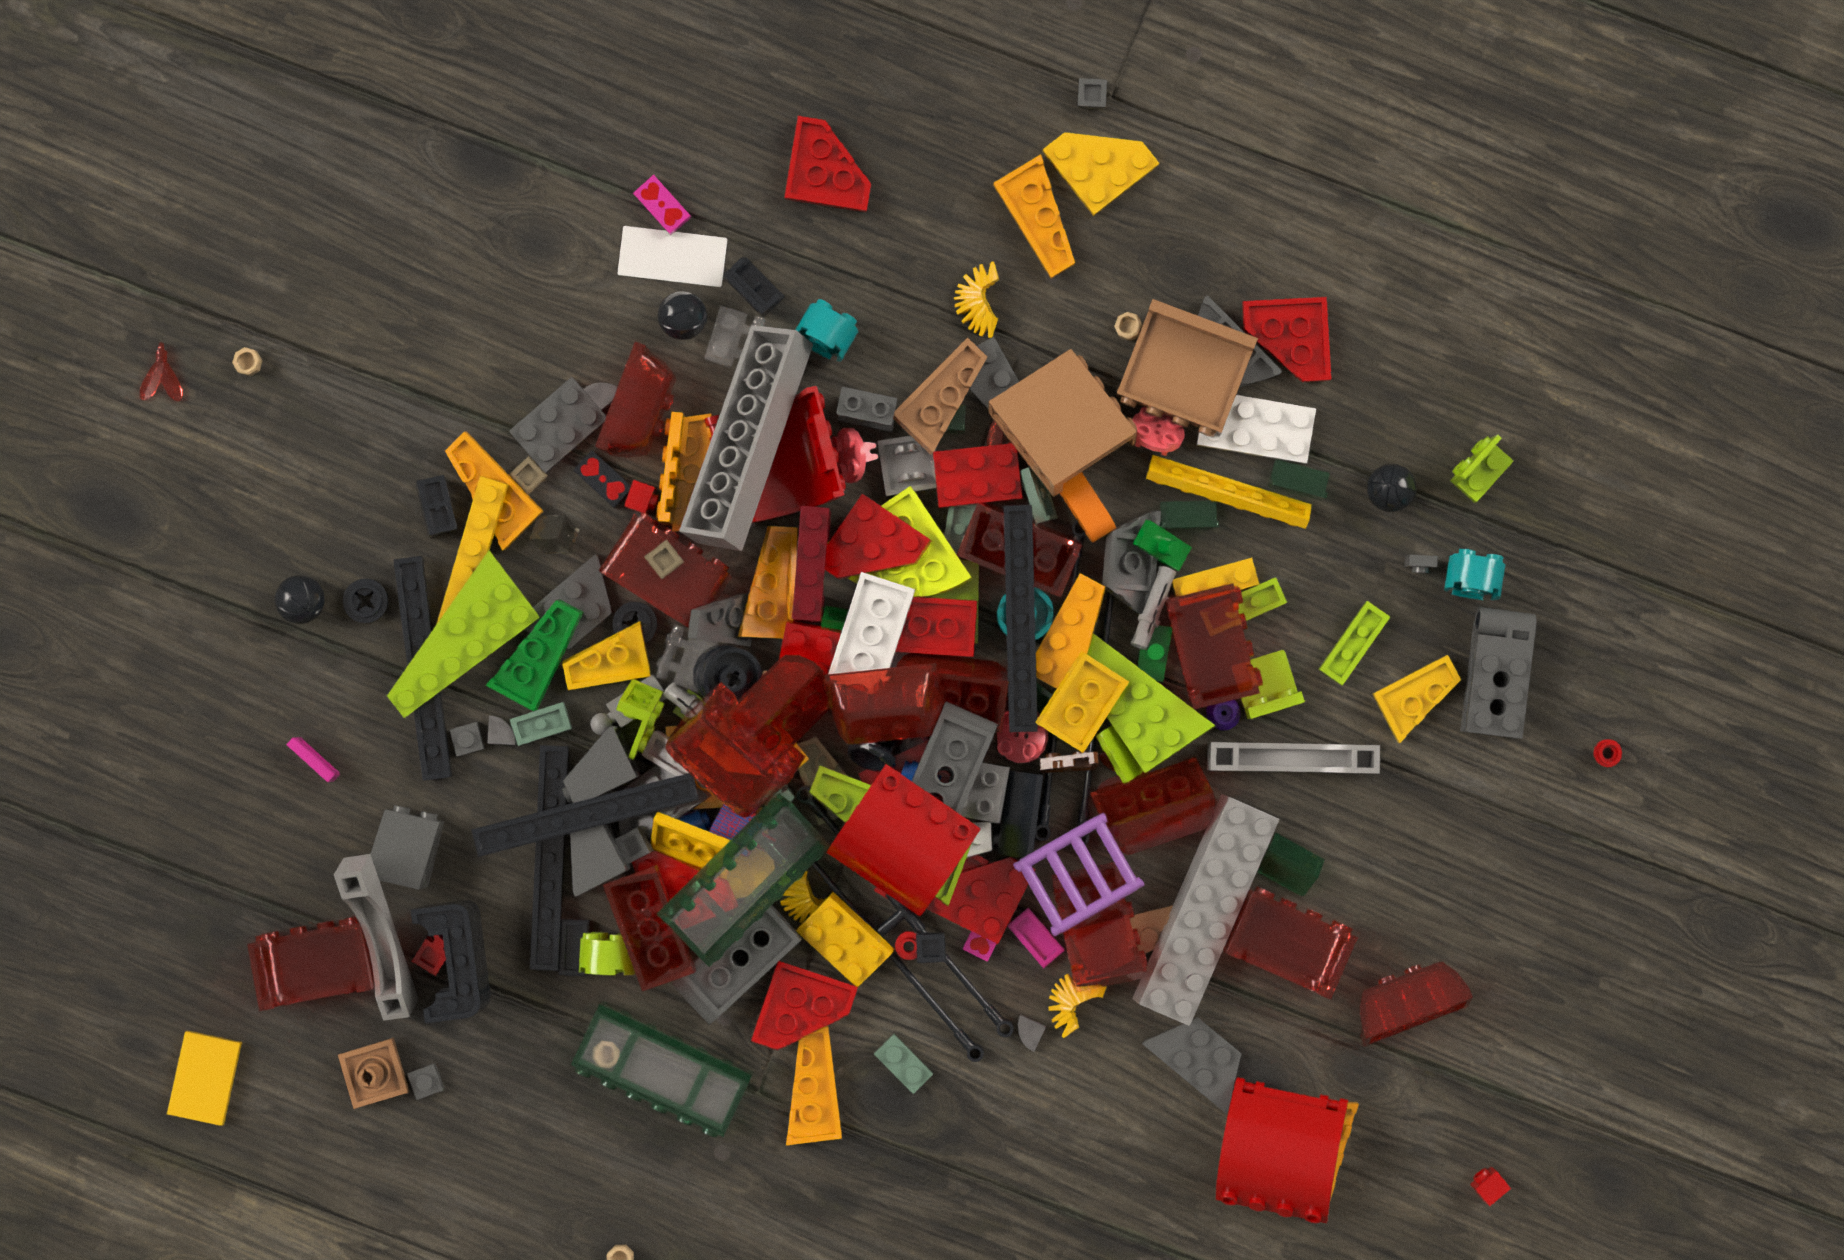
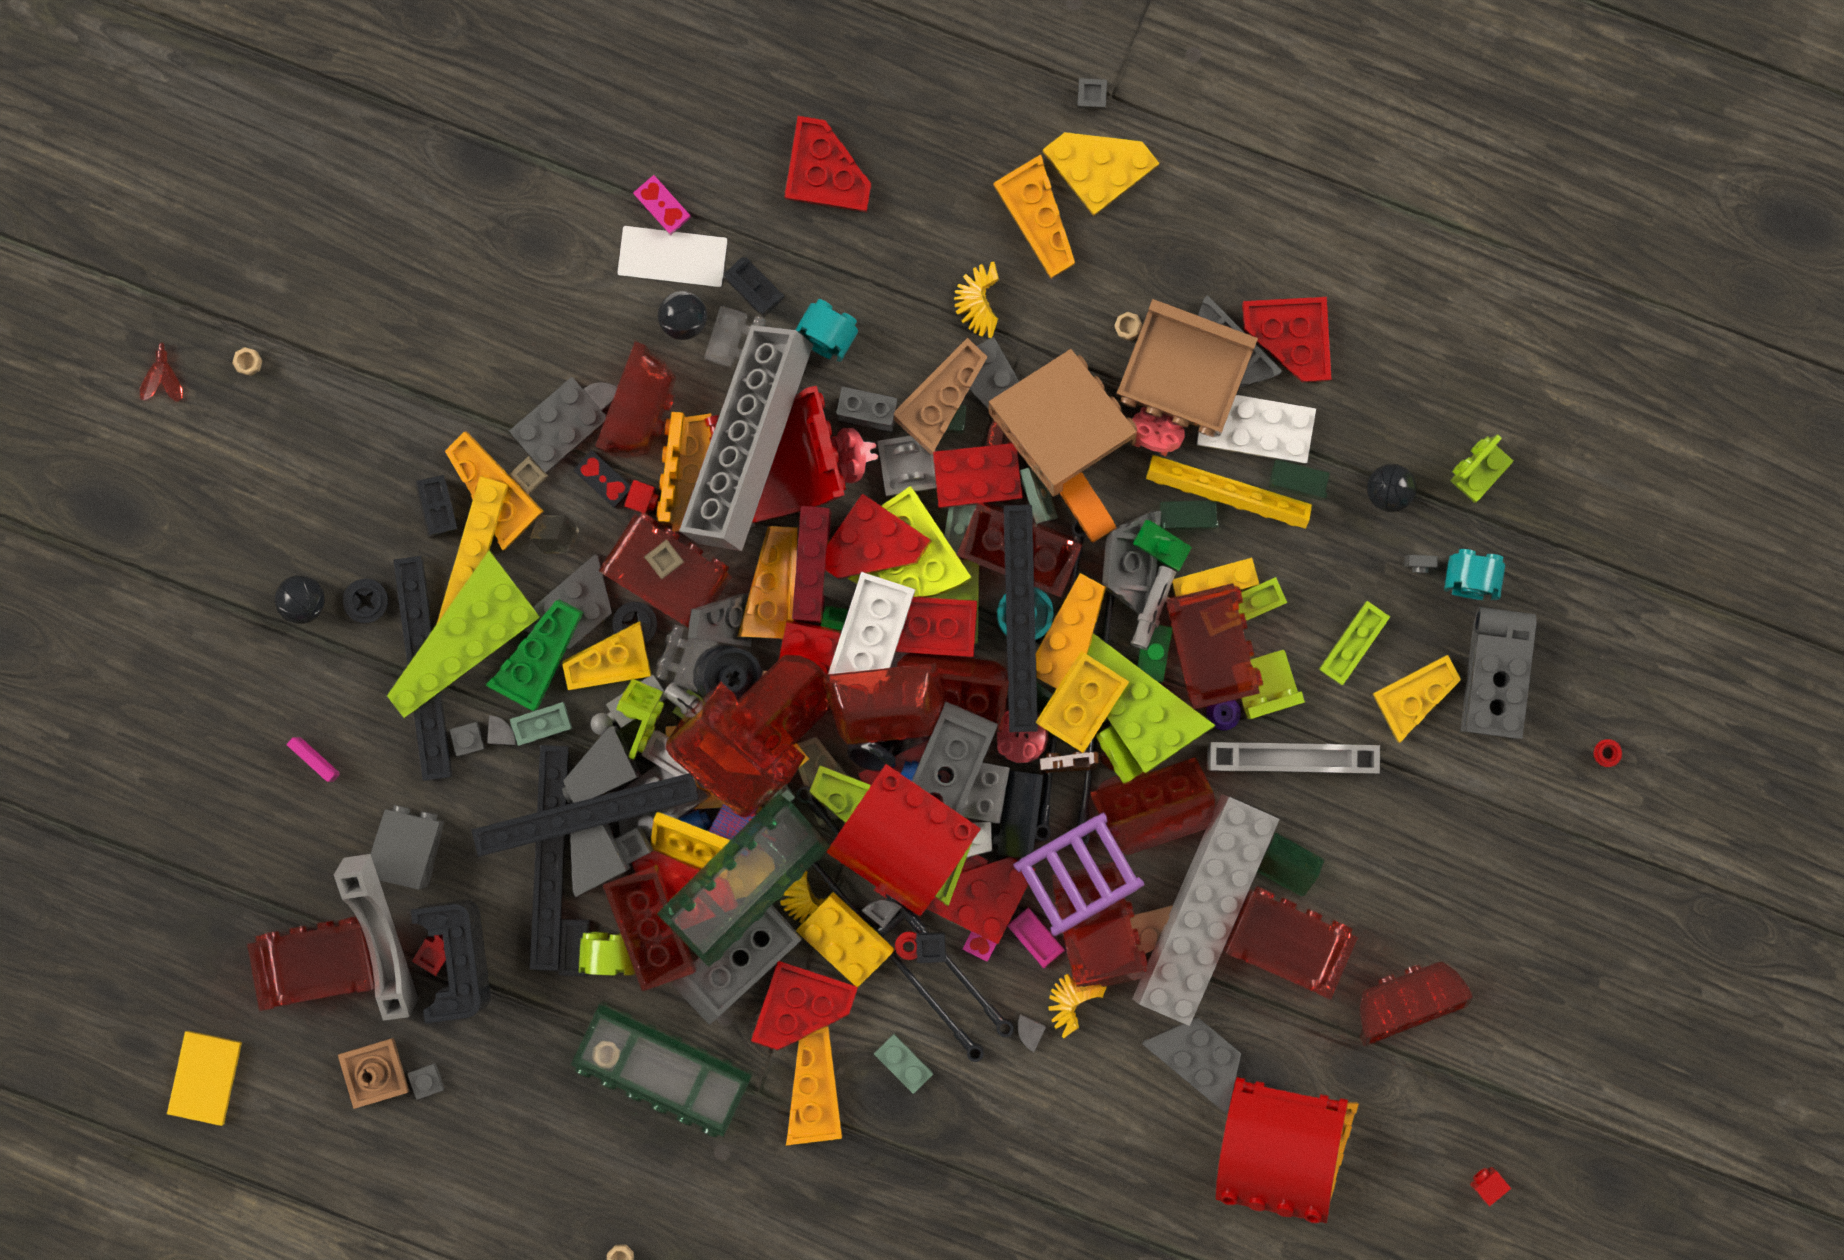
none -> flat silver tile [862,899,902,928]

